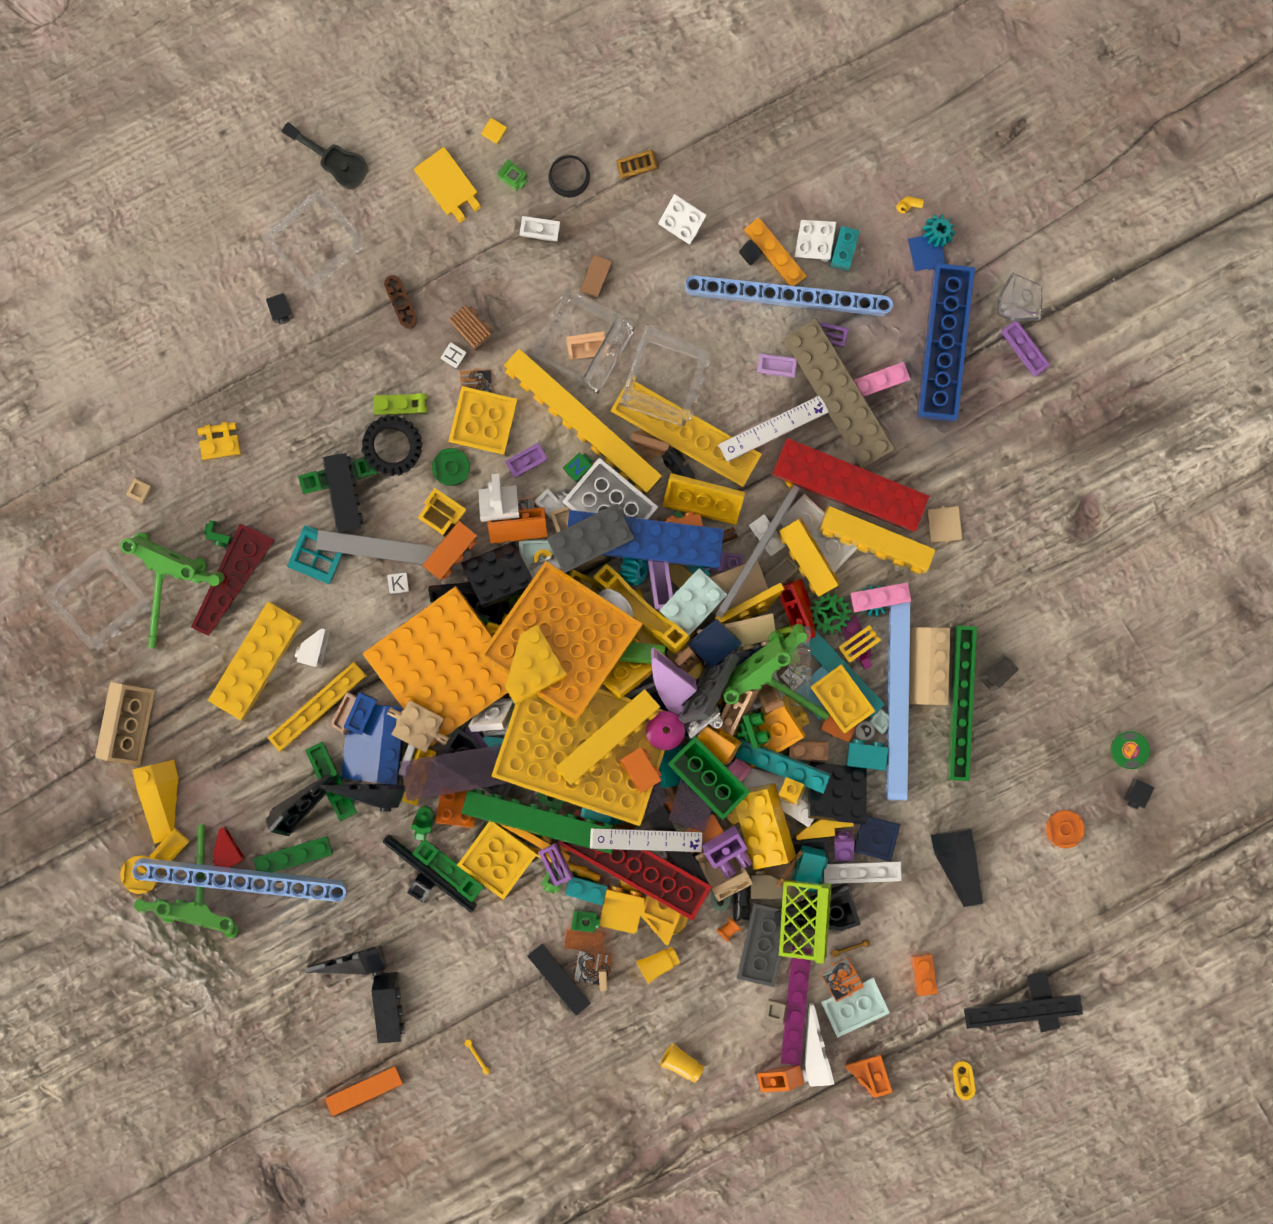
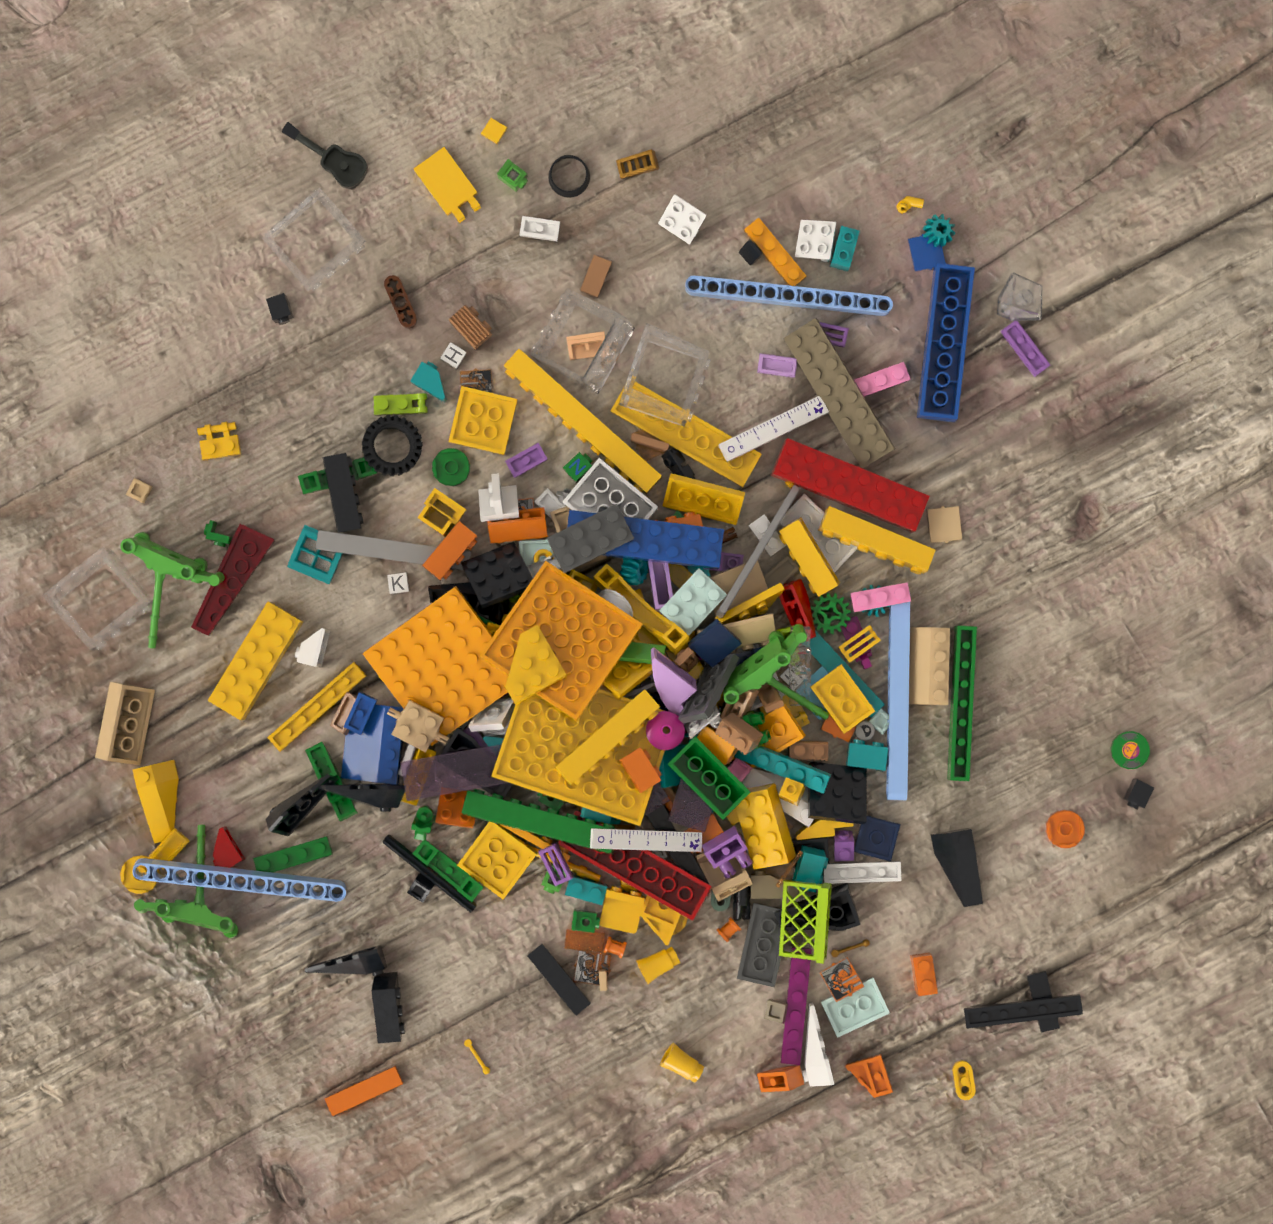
clear smoke torso [978,653,1019,692] -> none
none -> teal slope [410,361,447,403]
none -> orange bush [603,936,627,959]
none -> medium nougat brick [715,713,763,755]

